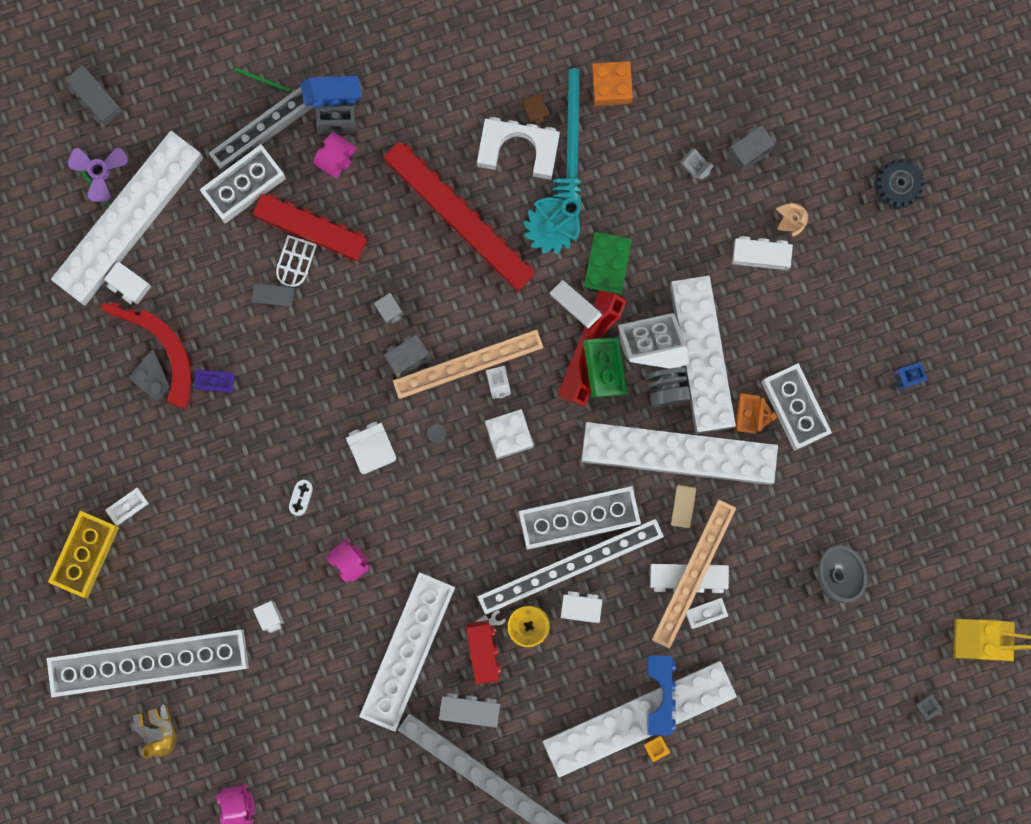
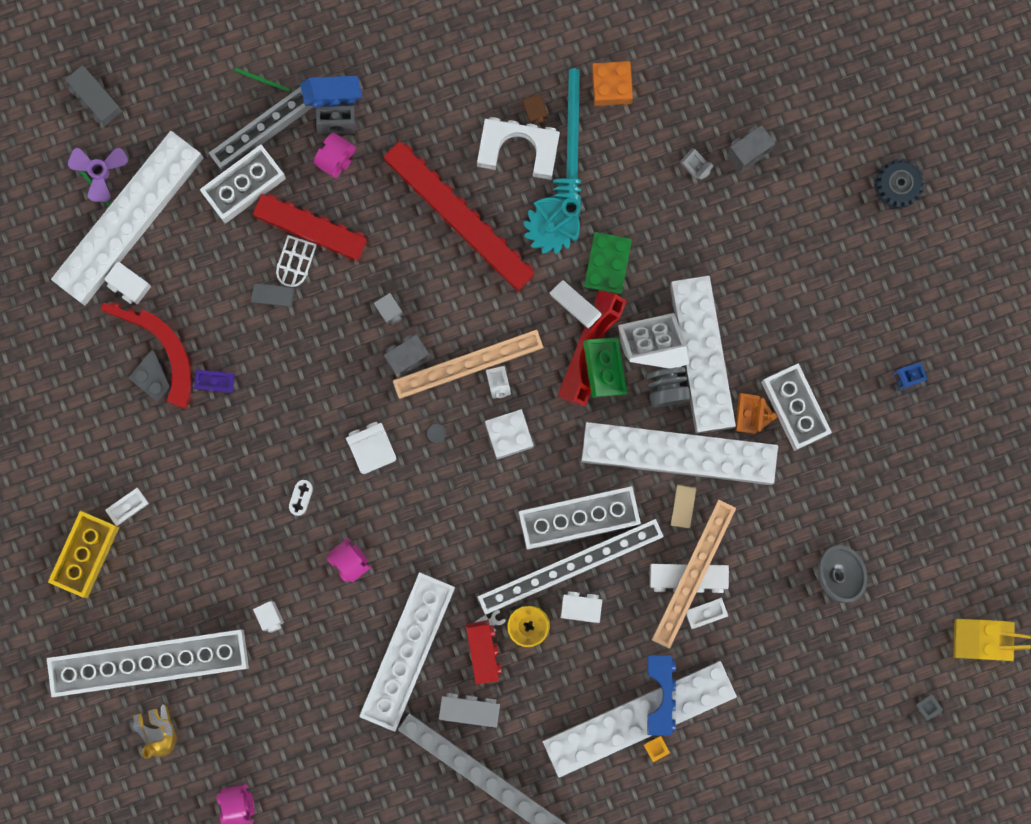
white brick [732,236,793,270] -> none
light nougat piece [776,202,808,237] -> none

